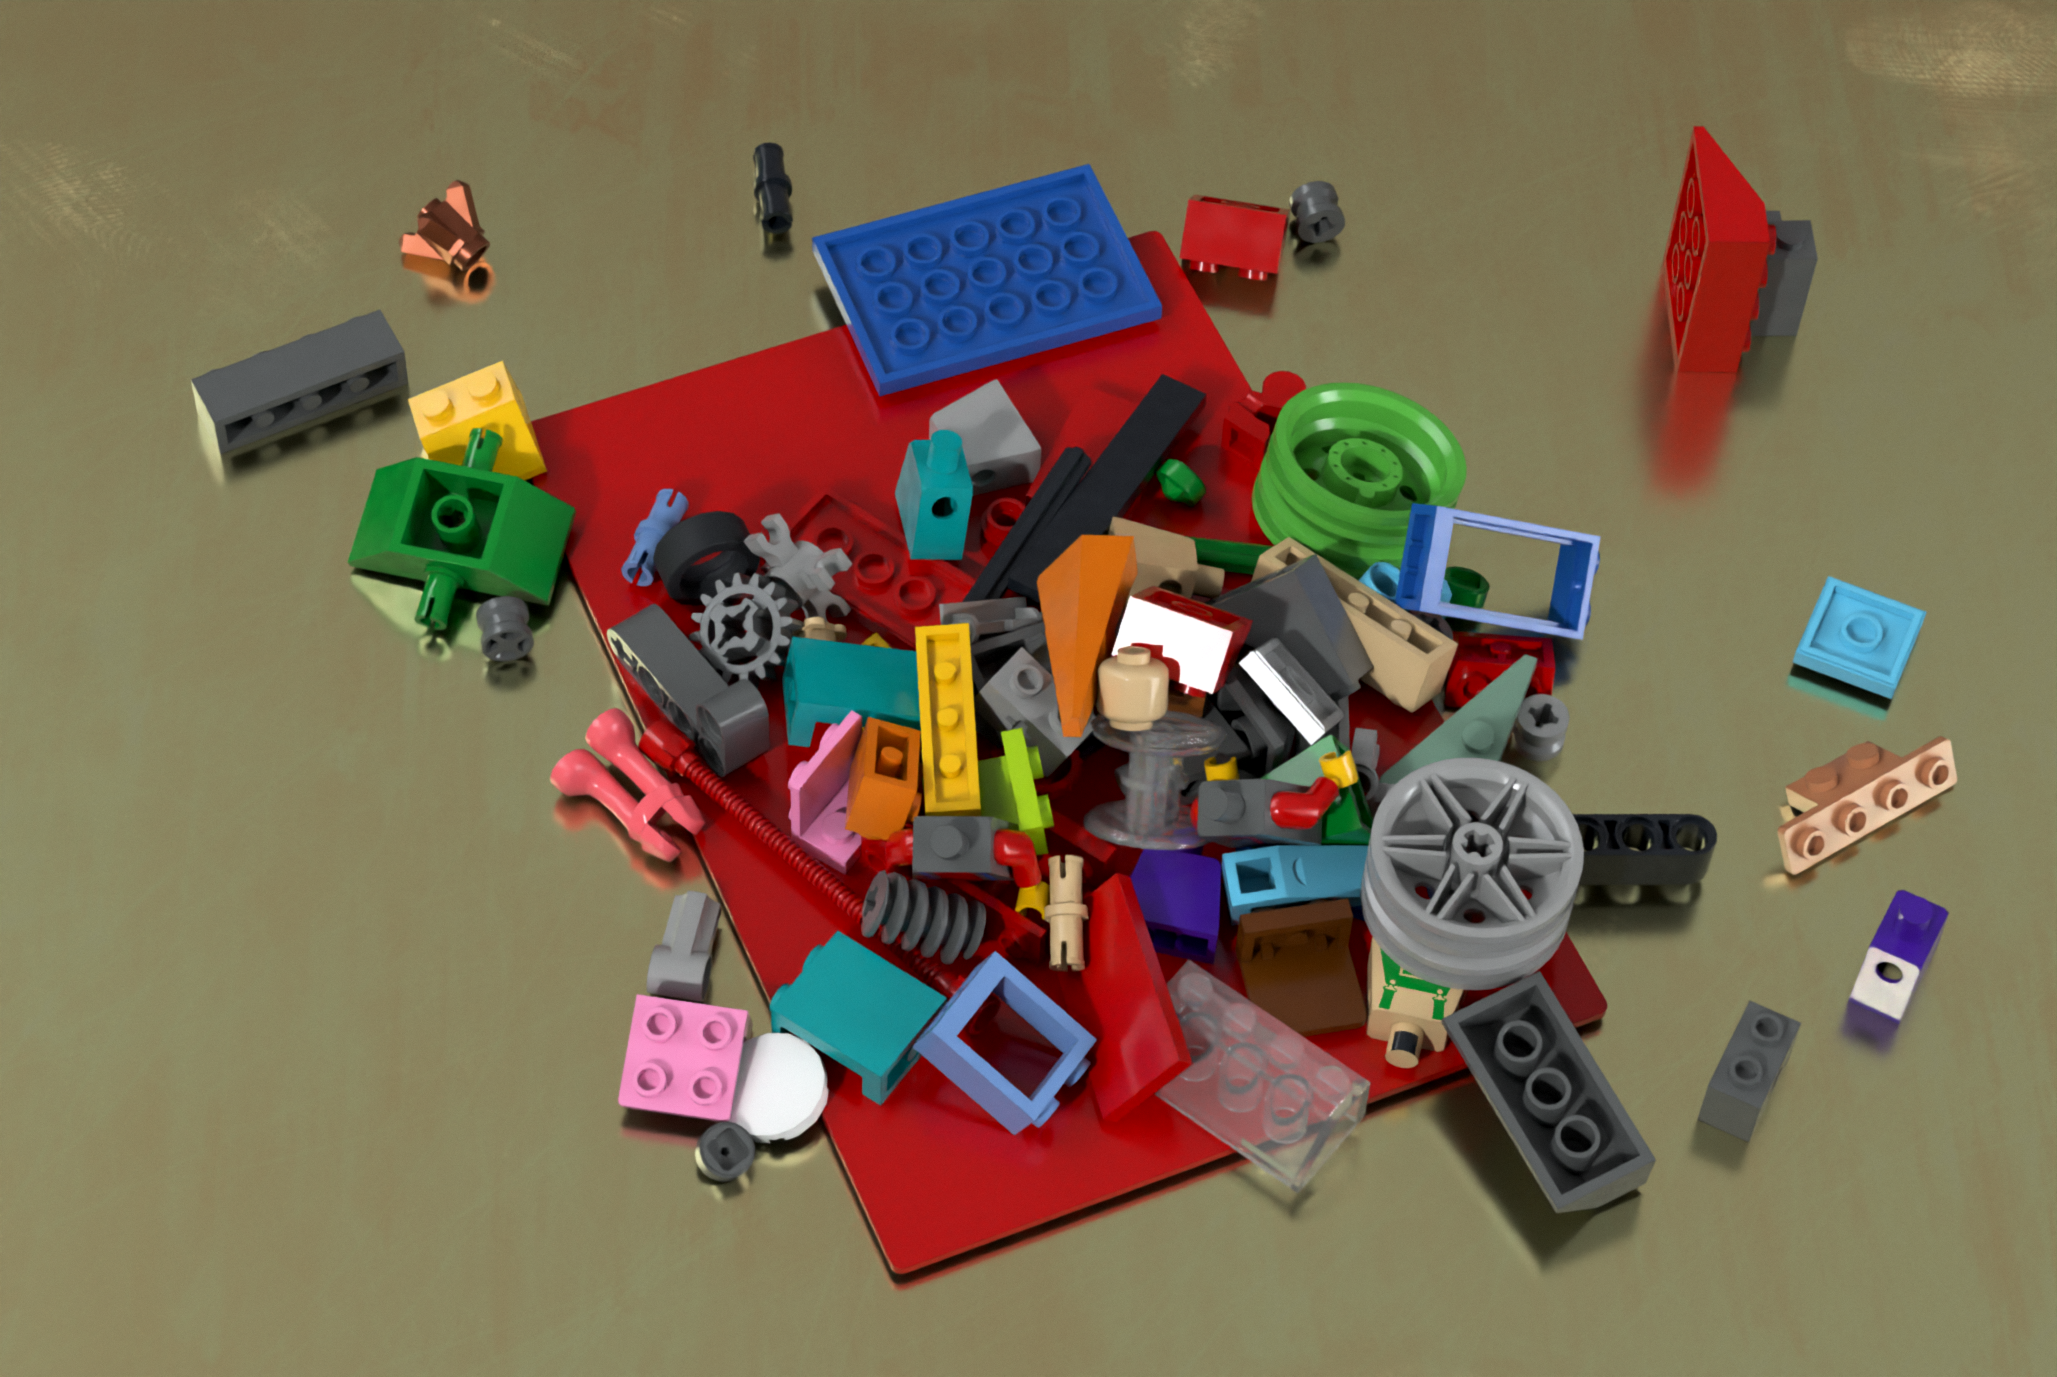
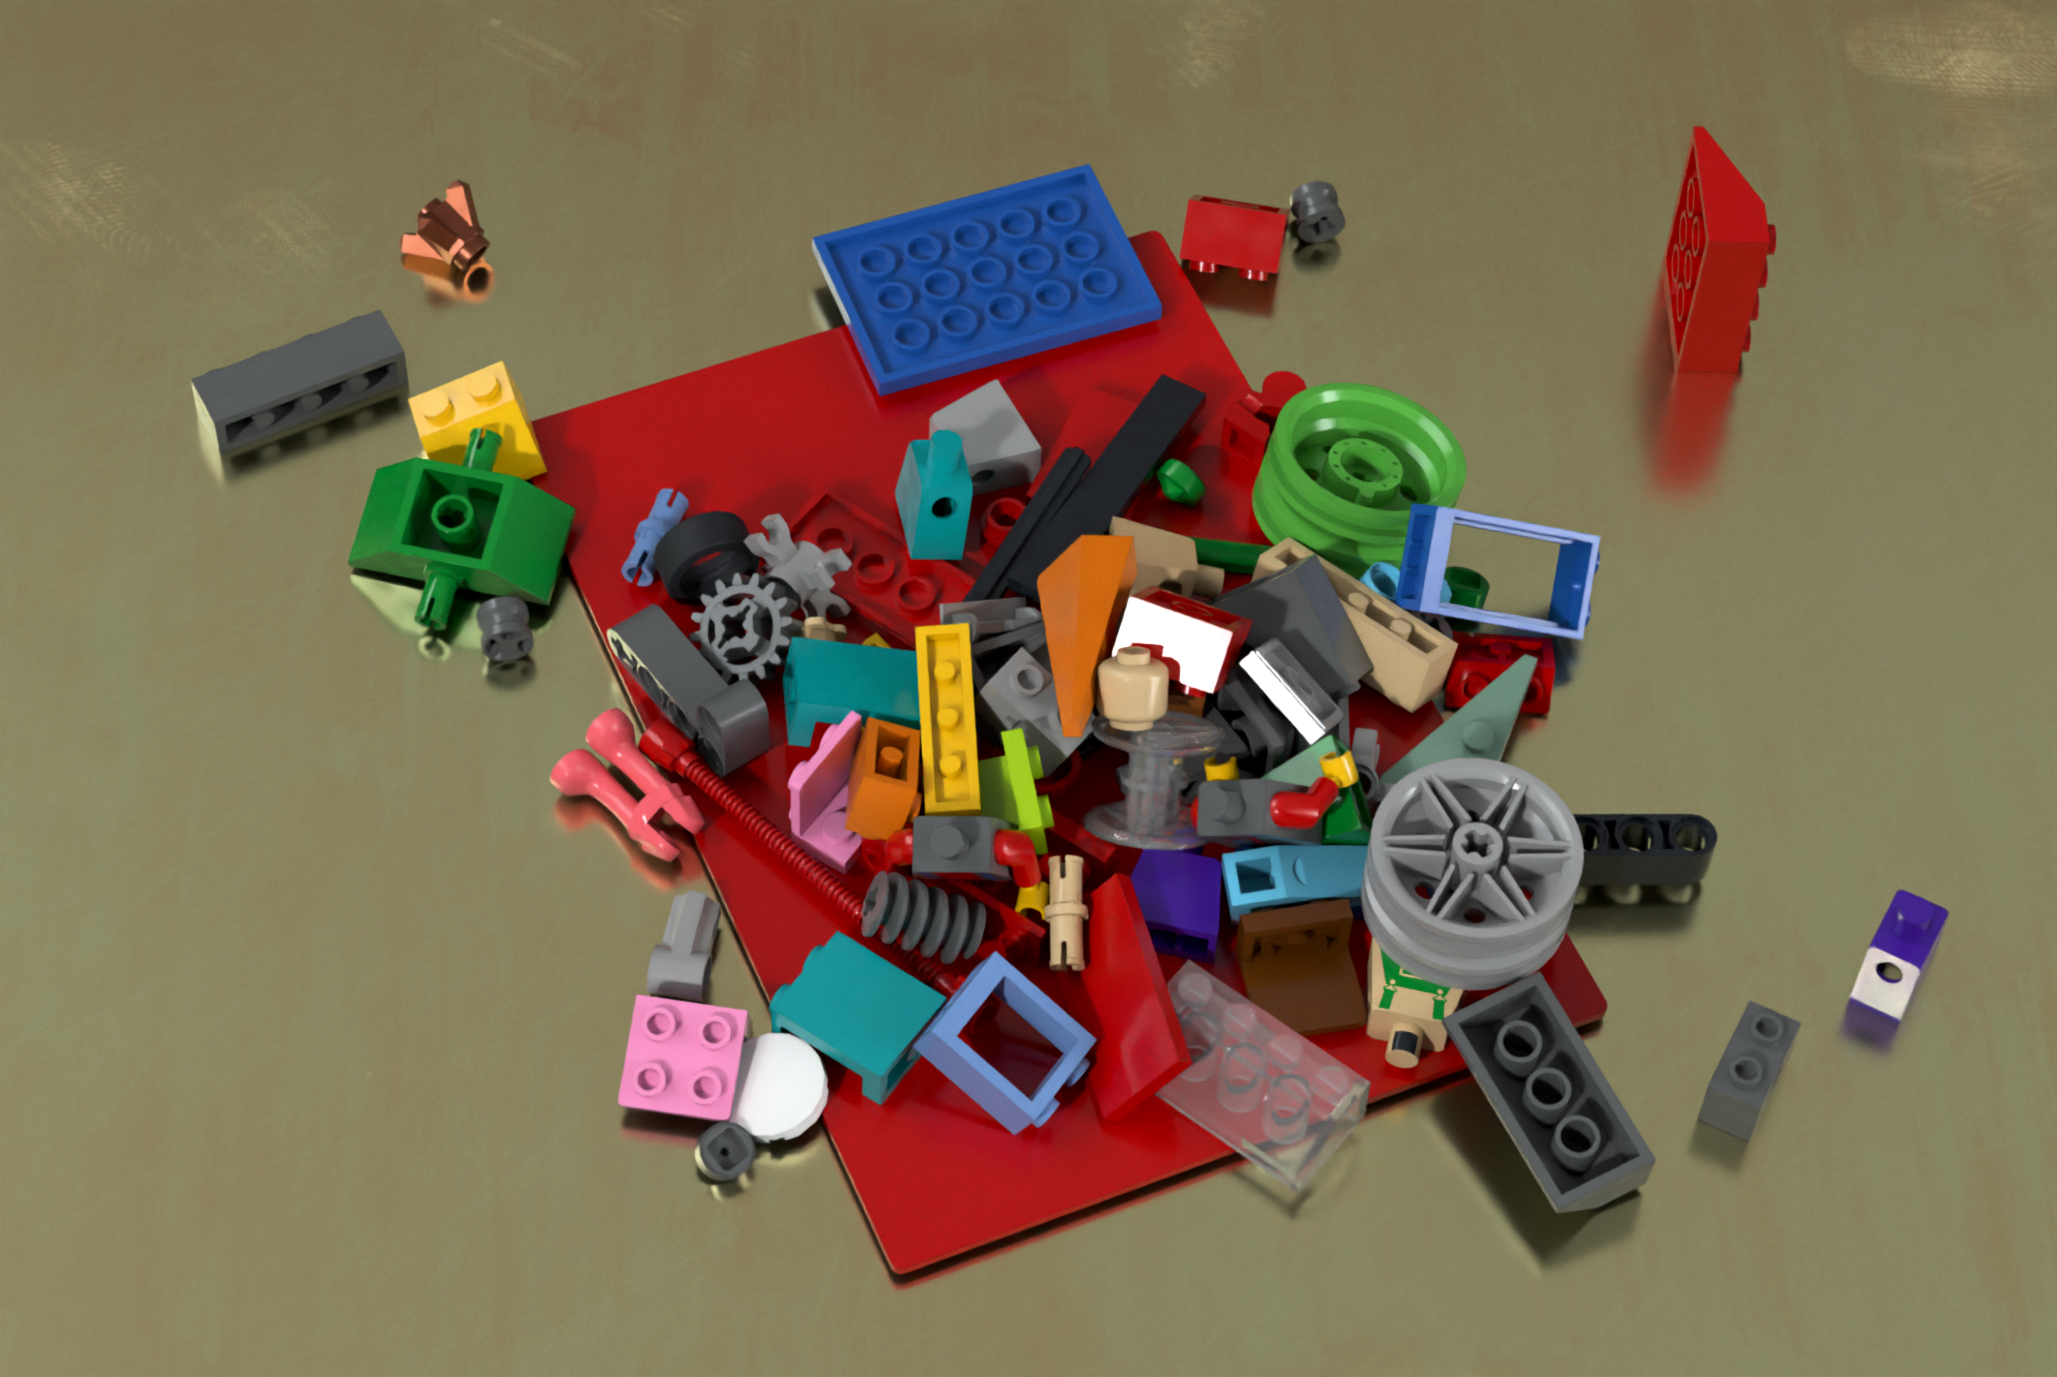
black pin [753,142,793,234] -> none
light grey wheel [1512,694,1570,761] -> none
dark grey arch [1749,211,1818,336] -> none
nougat bracket [1777,736,1957,875] -> none
medium azure plate [1792,576,1927,699] -> none

